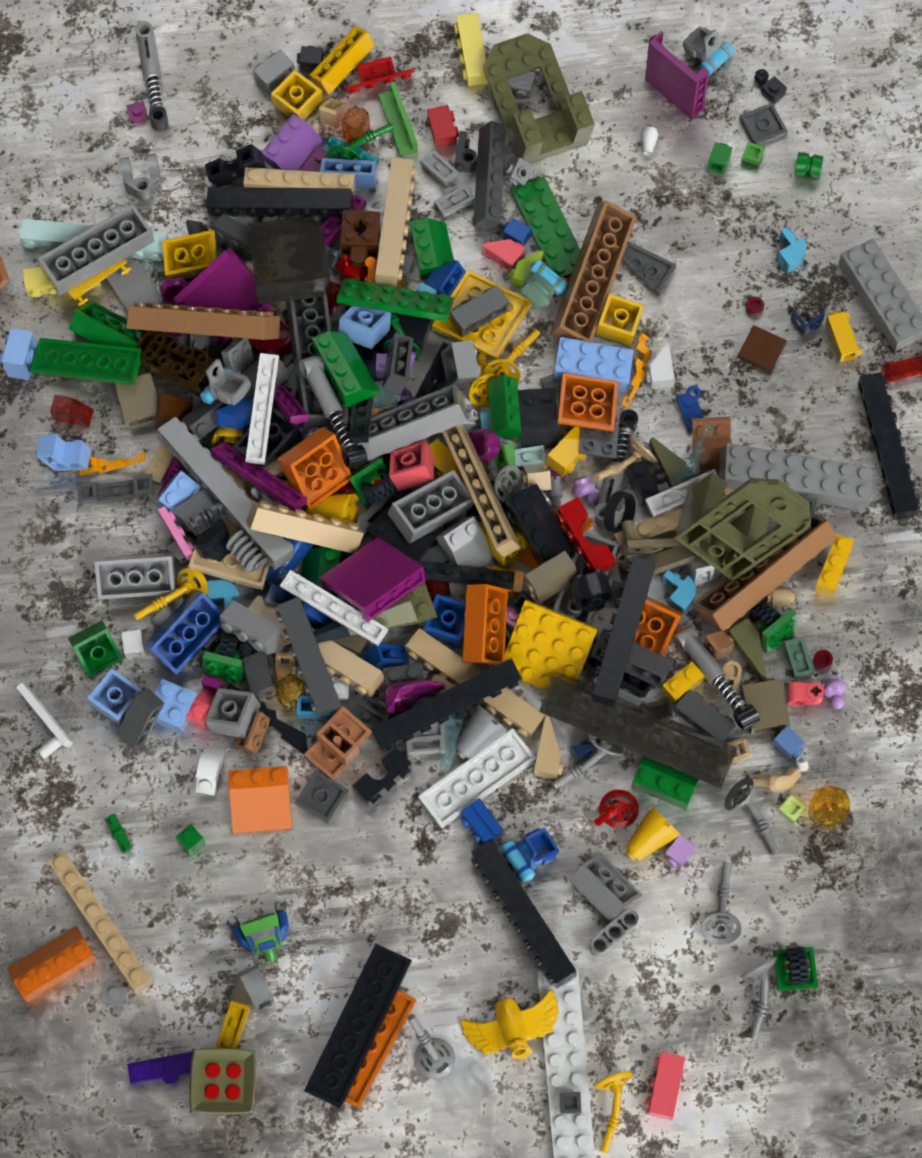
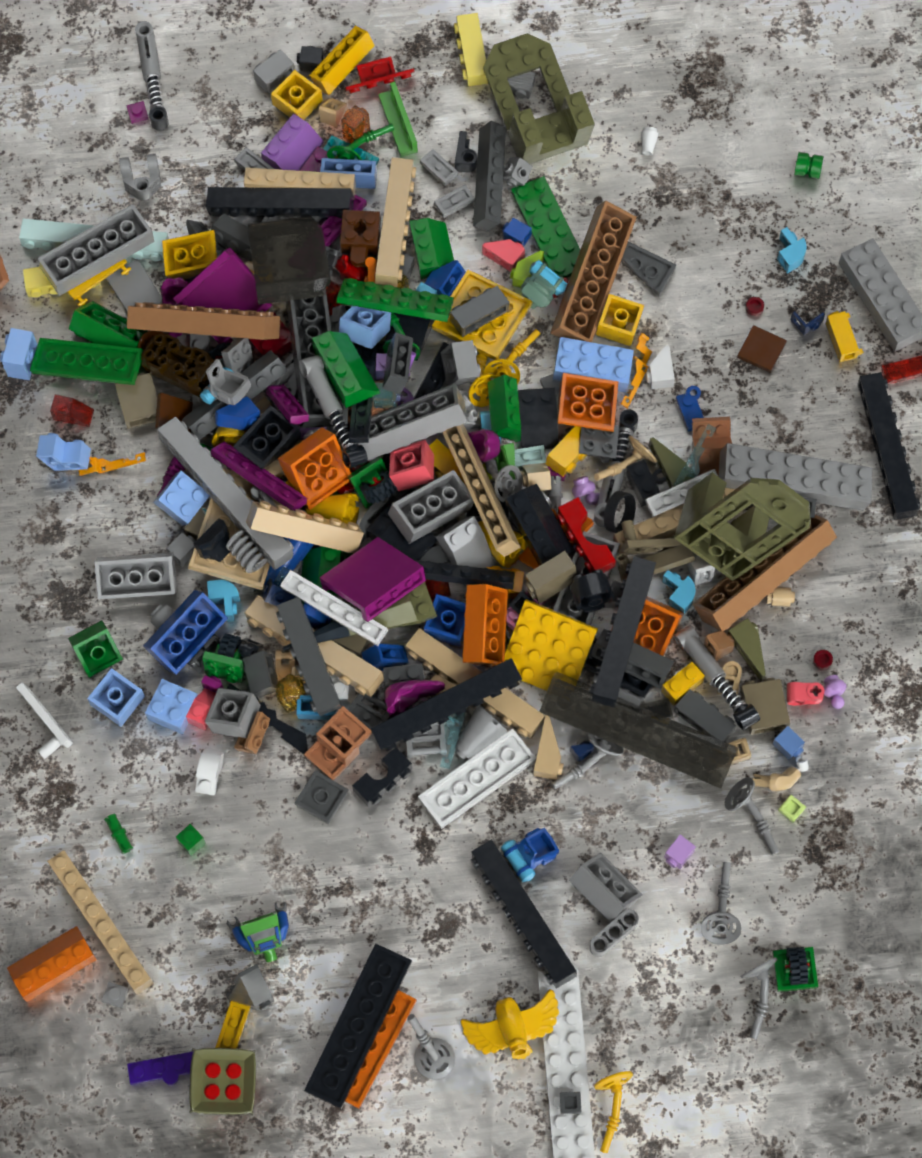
dark grey slope [77,474,154,504] -> none
dark grey brick [116,688,165,749] -> none
white brick [121,628,146,660] -> none
yellow dish [134,567,208,621] -> none
tan plate [143,444,174,485] -> none
bright pink plate [158,506,194,562] -> none
dark grey hinge [174,488,228,537] -> none
black arch [205,144,265,187] -> none
light grey slope [220,601,283,654] -> none
orange slope [228,766,292,834] -> none
white plate [246,353,279,465] -> none
red brick [427,105,459,149] -> none
blue brick [460,798,503,845] -> none
red dish [594,789,639,828] -> none
yellow cone [625,807,680,861] -> none
green slope [632,752,701,810] -> none
magenta panel [645,31,709,120] -> none
coral brick [645,1052,685,1121] -> none
light grey piece [683,26,735,76] -> none
green brick [707,142,732,174] -> none
dark grey tile [739,103,788,145] -> none
bright green plate [741,142,765,166] -> none
green plate [750,601,796,653] -> none
black plate [754,69,787,102] -> none
sand green plate [784,637,814,679] -> none
clear yellow brick [808,786,850,830] -> none
yellow brick [814,534,855,598] -> none

